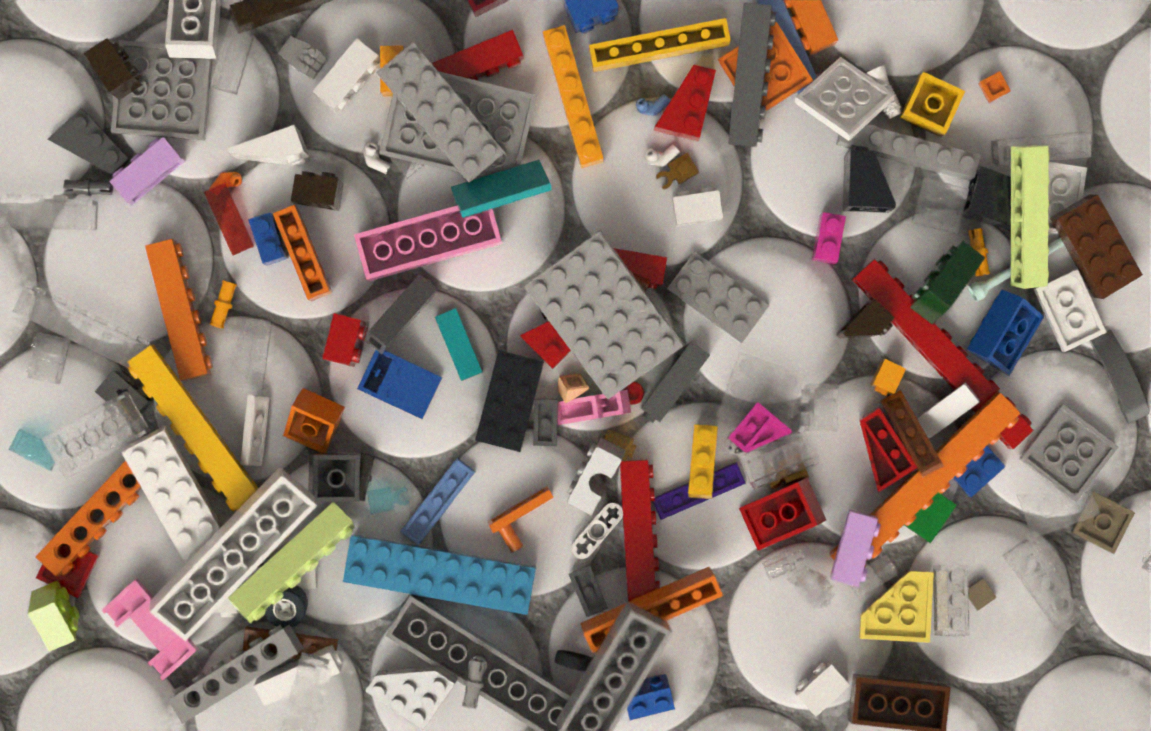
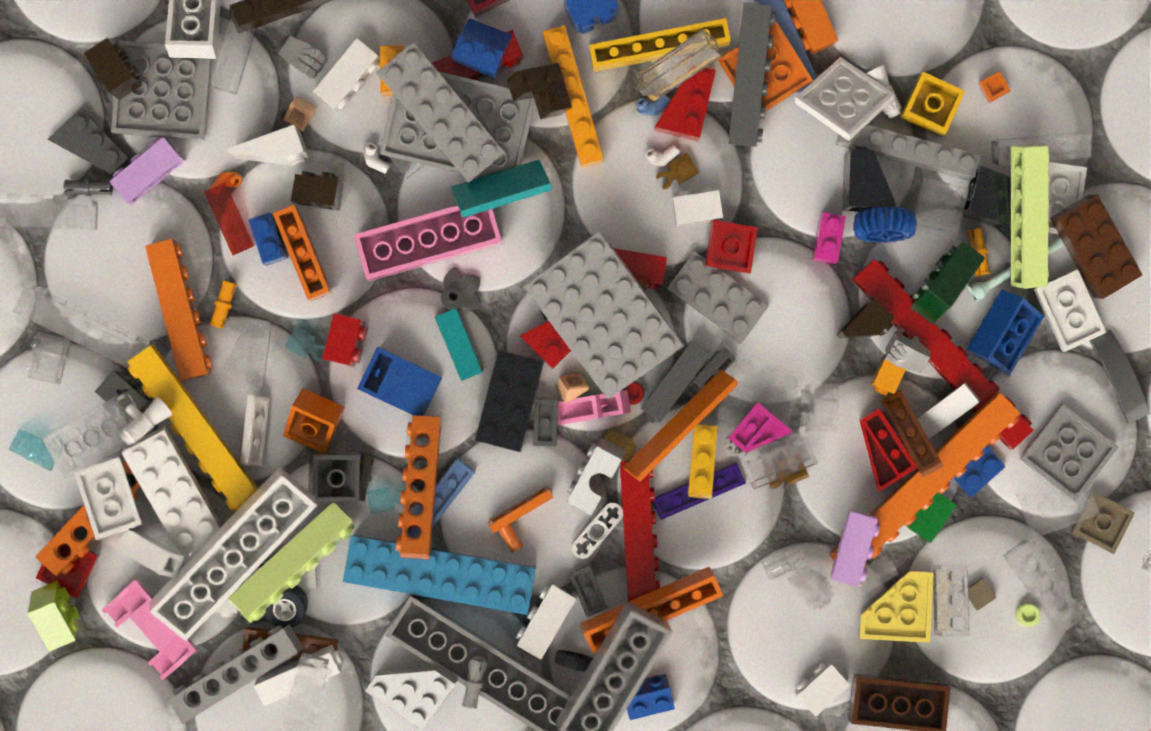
dark grey brick [364,274,438,354] -> none
red slope [739,478,826,551] -> none
none -> white plate [74,457,143,540]
none -> white brick [106,527,184,578]
none -> white piece [119,397,172,445]
none -> light nougat slope [284,97,317,131]
none -> clear light blue plate [285,327,325,362]
none -> orange brick [396,415,442,560]
none -> dark grey plate [441,267,482,310]
none -> blue slope [451,18,513,79]
none -> dark brown brick [507,63,572,120]
none -> white brick [516,583,576,660]
none -> orange tile [623,370,738,482]
none -> clear brick [637,29,721,102]
none -> dark grey plate [693,347,736,390]
none -> red plate [705,220,758,274]
none -> blue gear [853,206,917,243]
none -> light grey hand [885,328,930,373]
none -> yellowish green tile [1015,603,1040,627]

